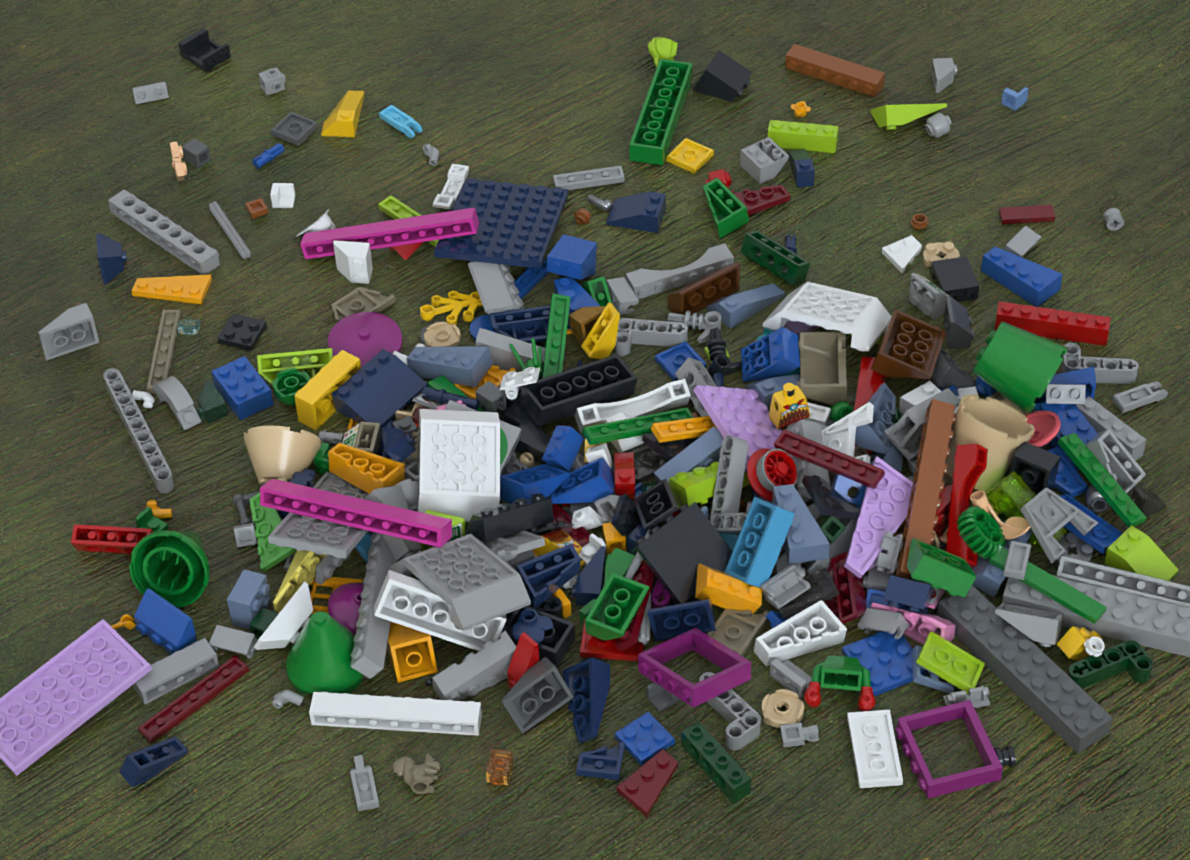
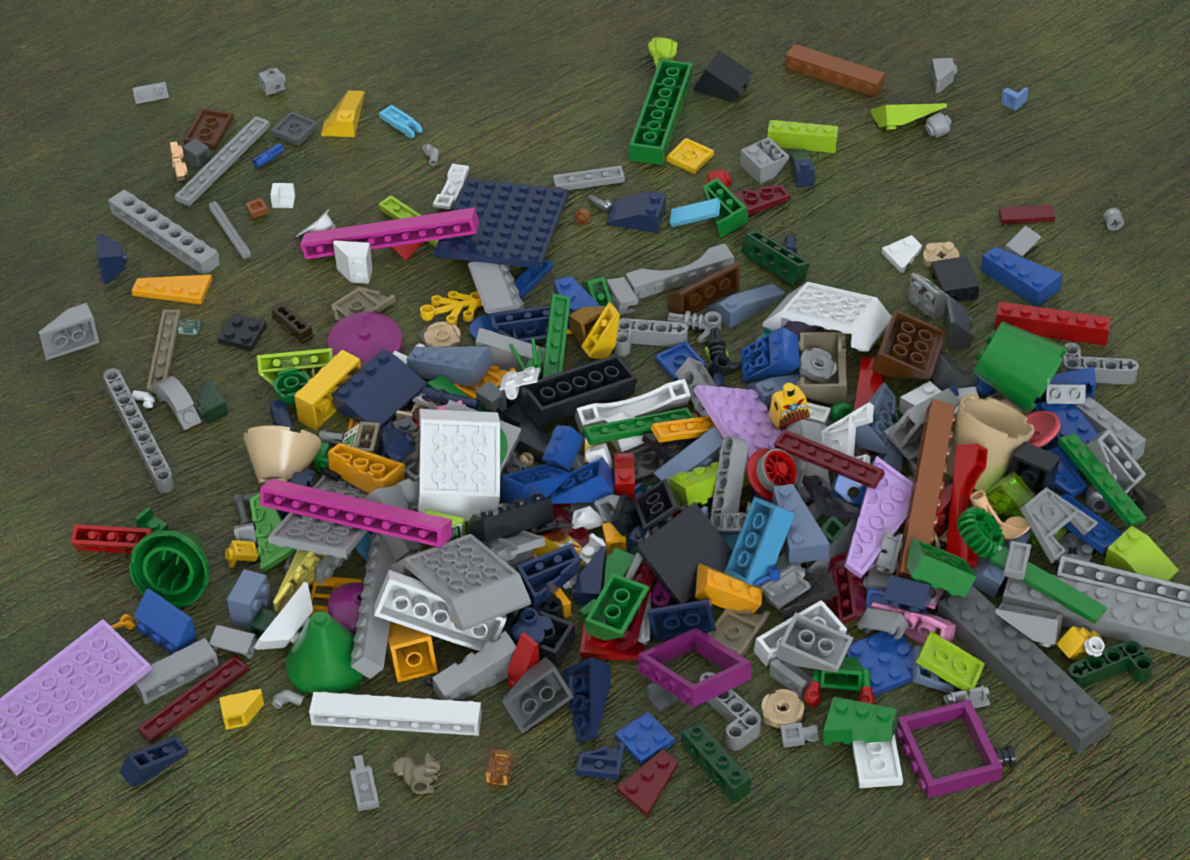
light orange arm [146,500,172,519] -> none
black panel [178,27,231,72] -> none
blue brick [211,356,274,420] -> none
blue slope [547,234,597,280] -> none
blue plate [766,610,788,628] -> none
light orange plate [791,101,811,117] -> none
dark orange plate [911,213,929,230] -> none
light grey hinge [1112,381,1168,413] -> none
none -> light grey plate [175,116,270,206]
none -> reddish brown tile [183,108,234,150]
none -> yellow slope [219,689,264,730]
none -> yellow bracket [225,540,258,568]
none -> dark blue piece [270,400,294,432]
none -> dark brown piece [272,303,314,343]
none -> black piece [320,468,343,482]
none -> medium azure tile [670,198,720,227]
none -> blue hand [753,565,780,587]
none -> light grey slope [776,612,854,672]
none -> light grey plate [799,348,837,384]
none -> green wedge [823,697,897,746]

